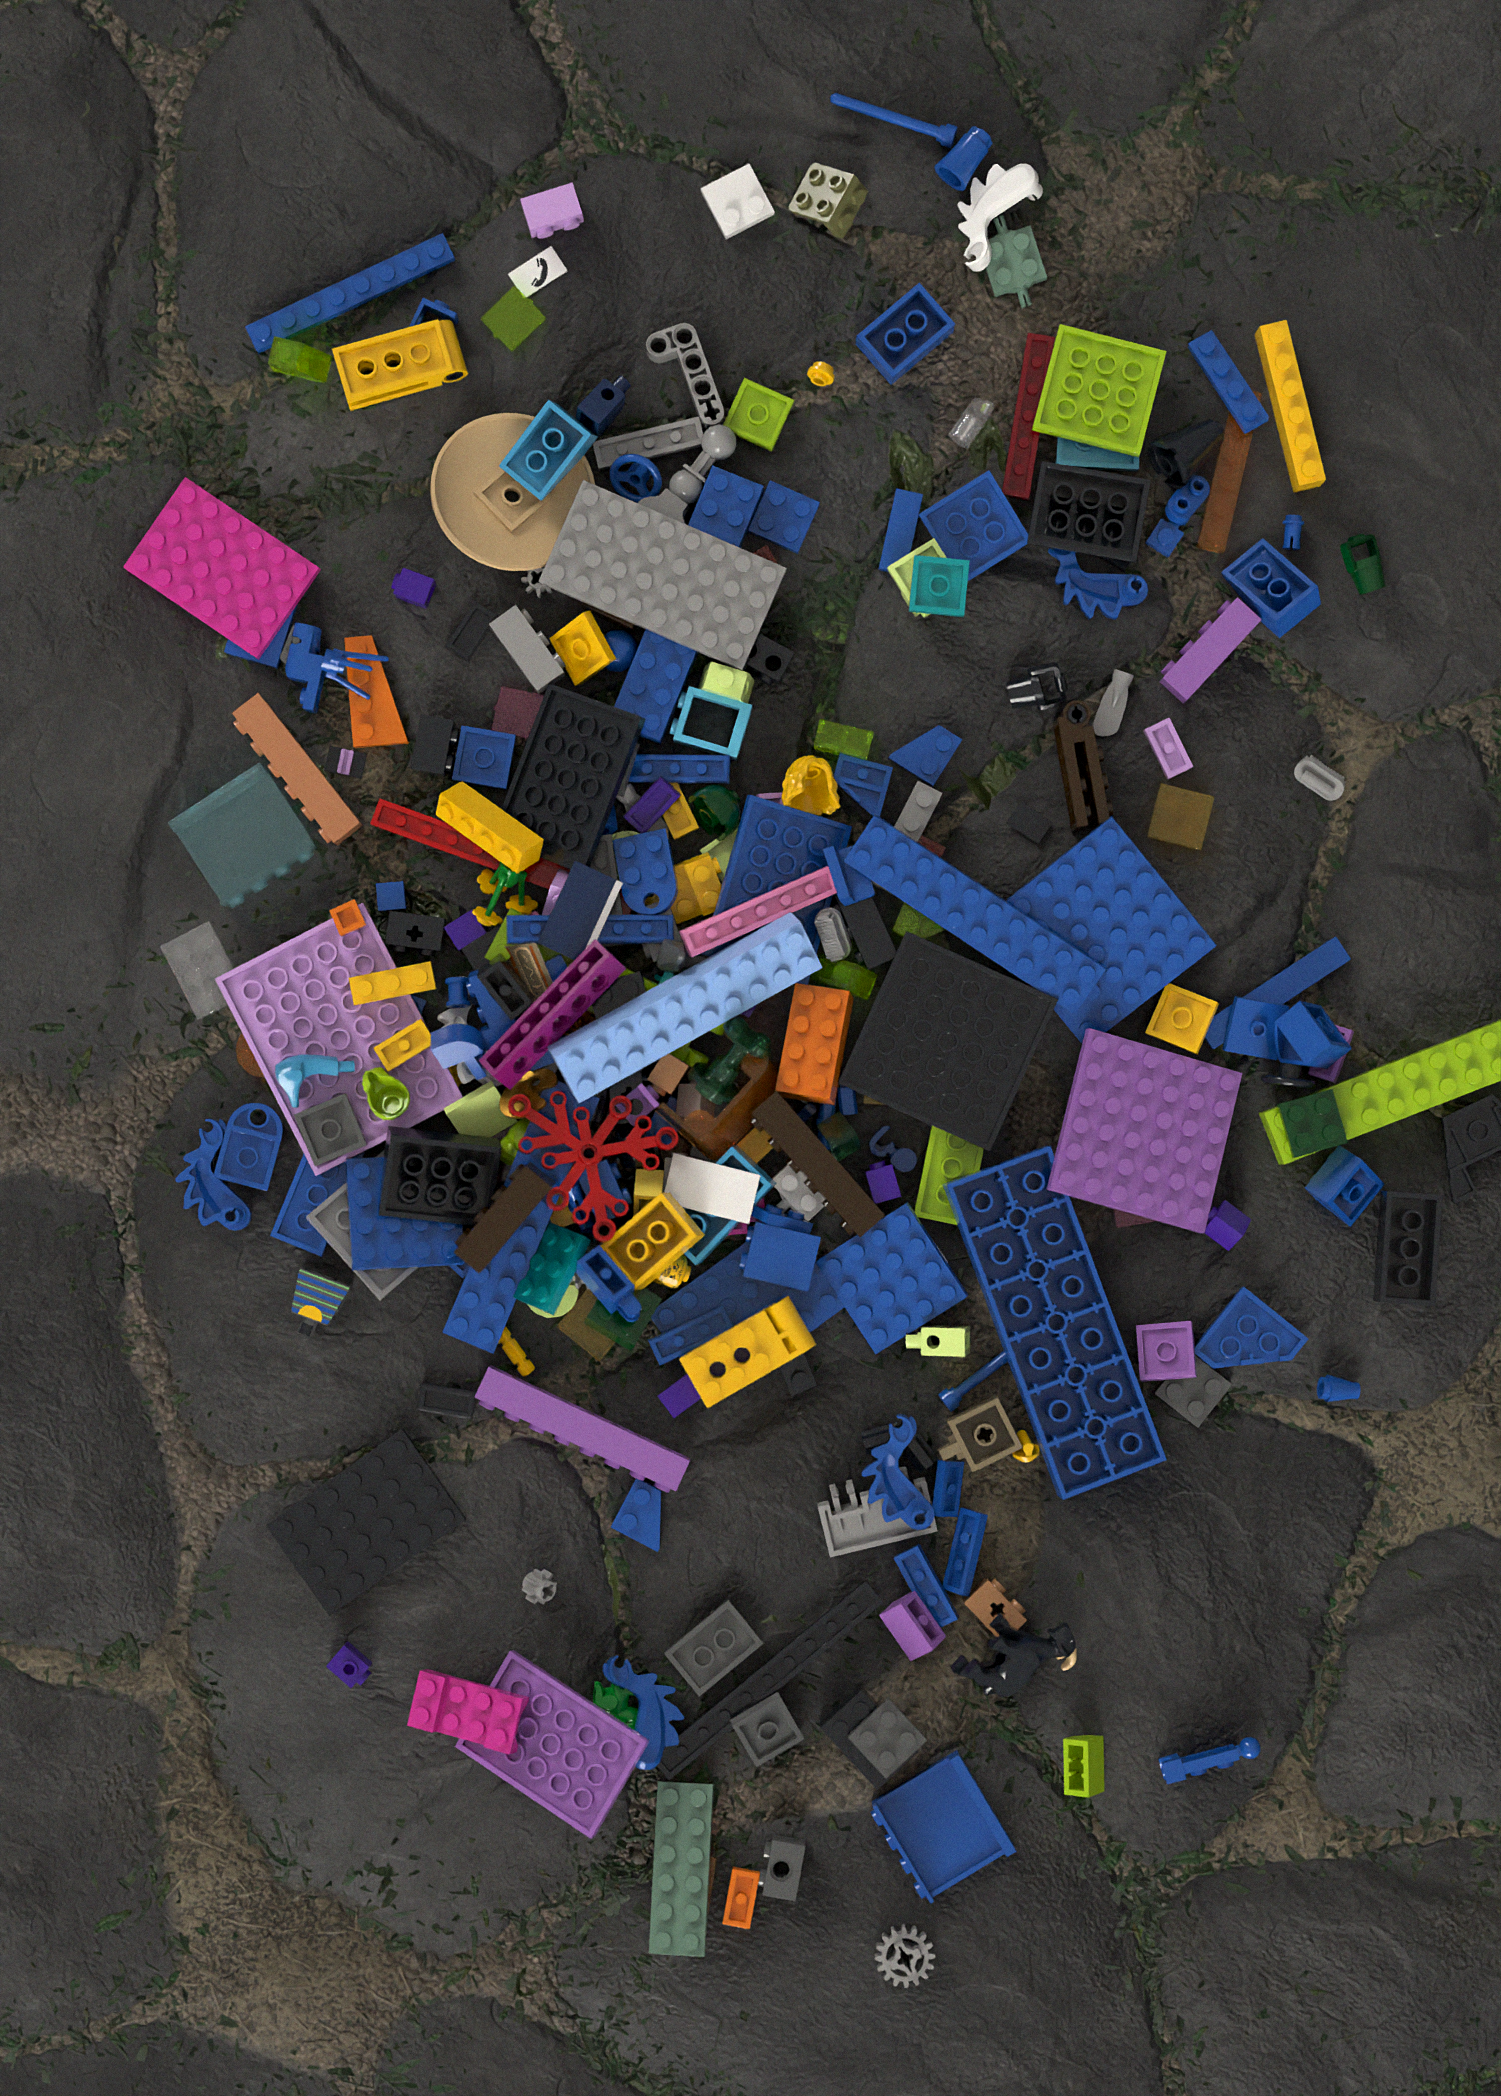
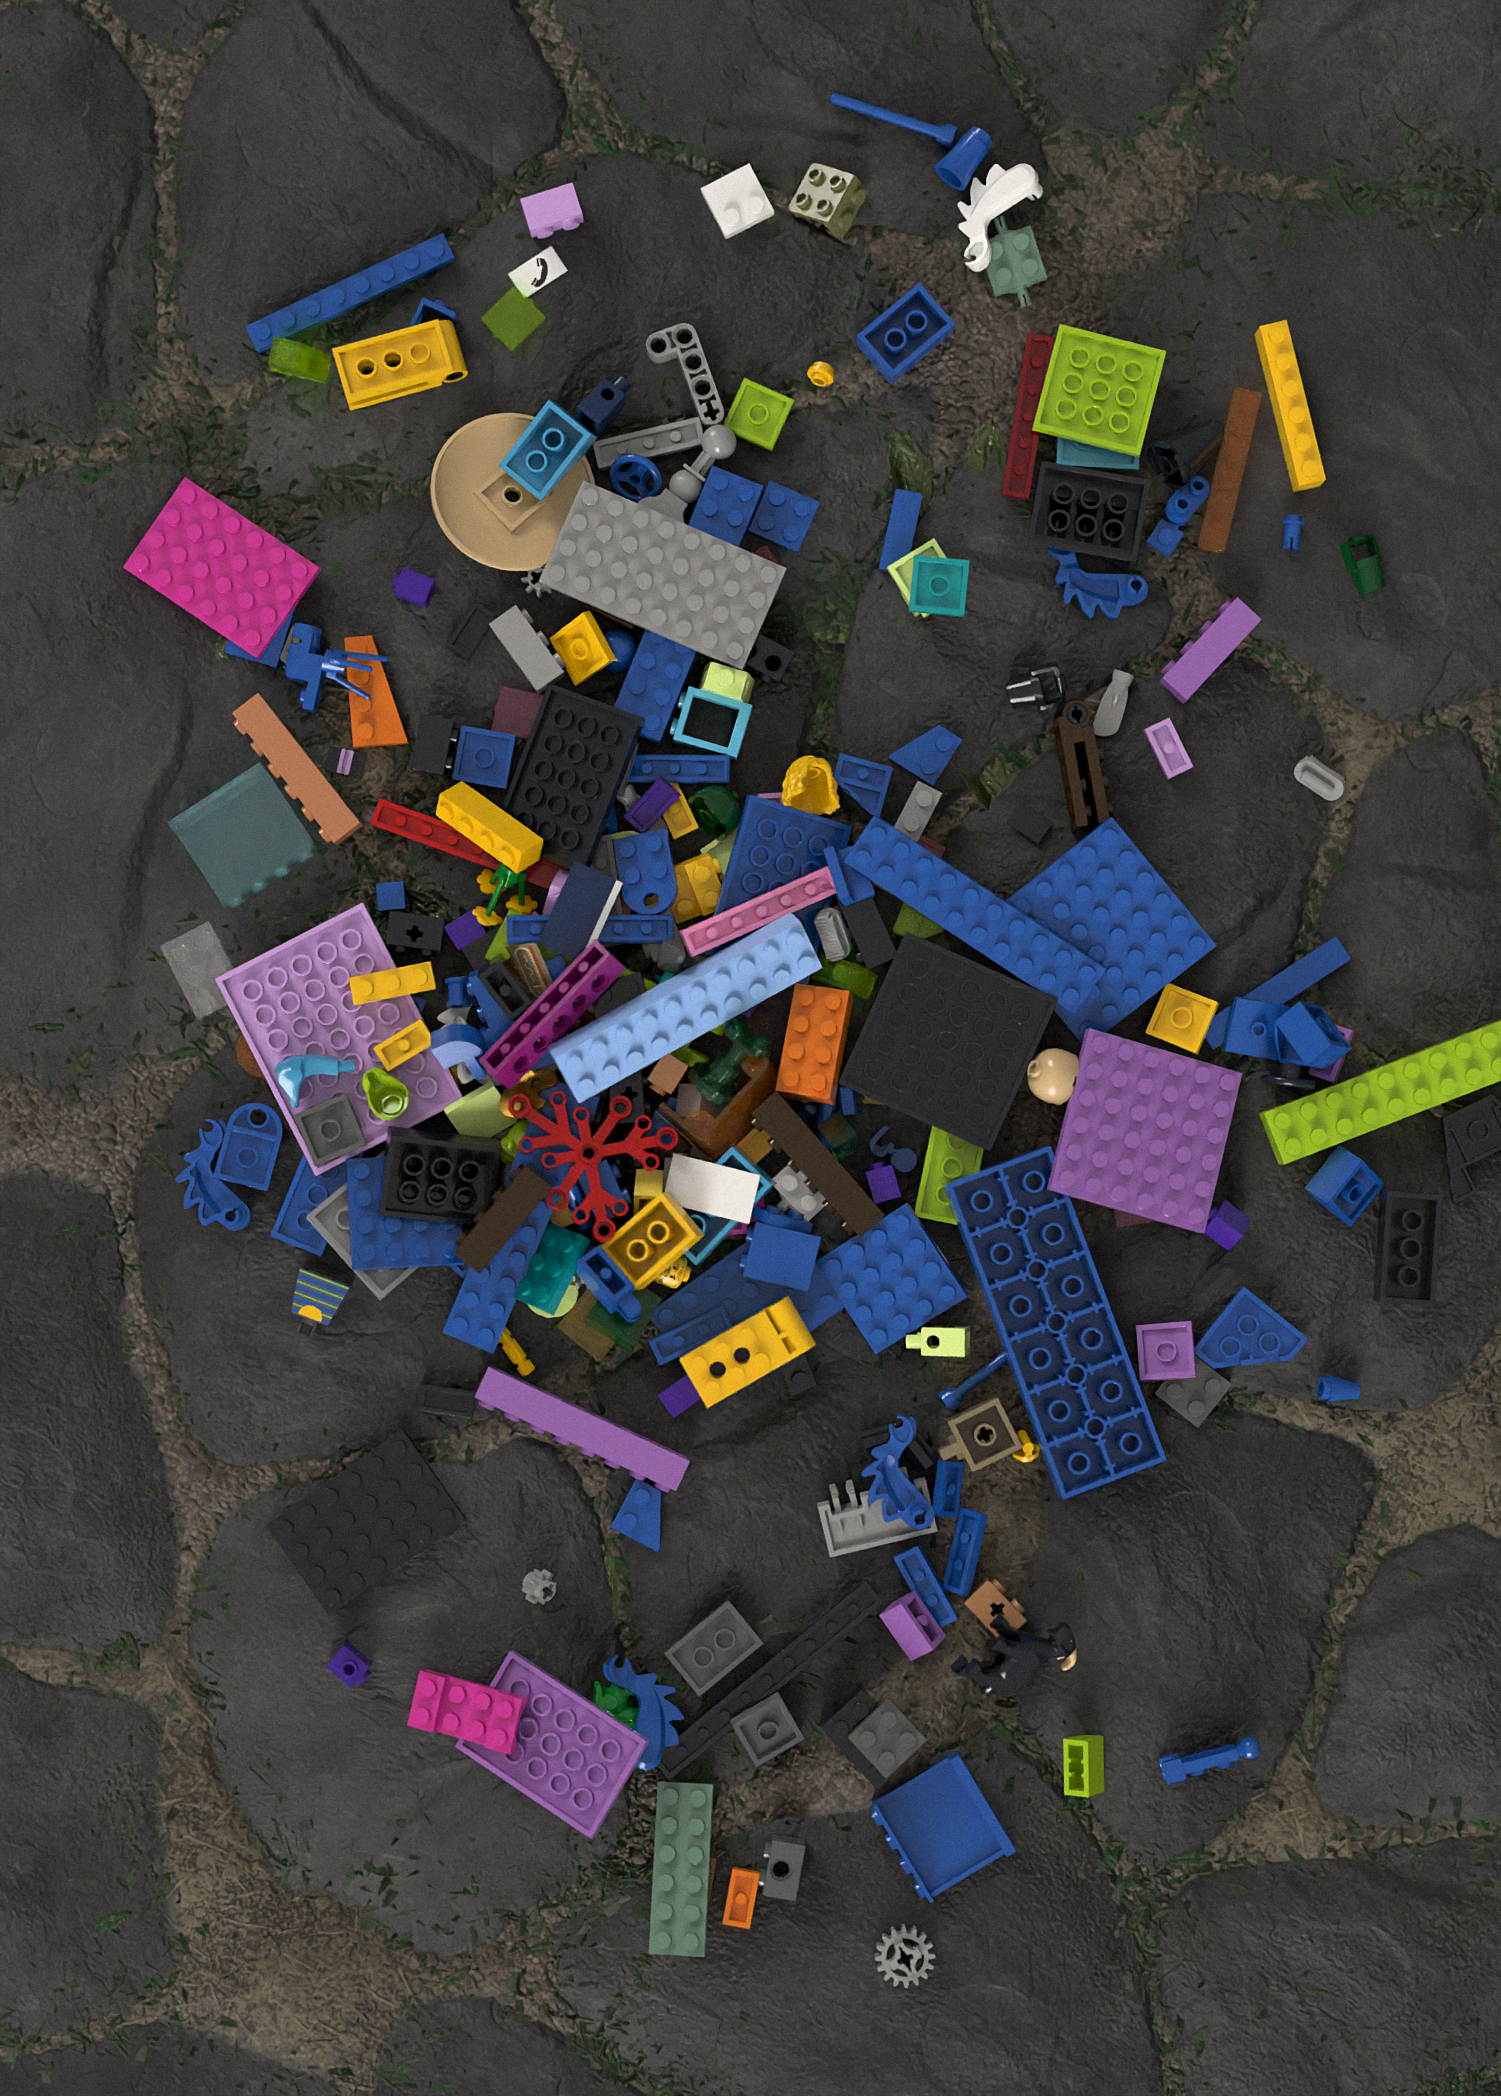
orange plate [329,899,367,937] -> none
medium lavender bracket [616,1083,659,1126] -> none
clear neon green hinge [813,719,874,760] -> none
blue plate [918,470,1028,581] -> none
clear hinge [948,398,994,449] -> none
clear yellow plate [1146,783,1214,851] -> none
blue plate [1188,330,1269,434] -> none
blue slope [1221,538,1321,638] -> none
dark green plate [1277,1089,1348,1158] -> none
none -> tan cylinder [1027,1048,1079,1105]

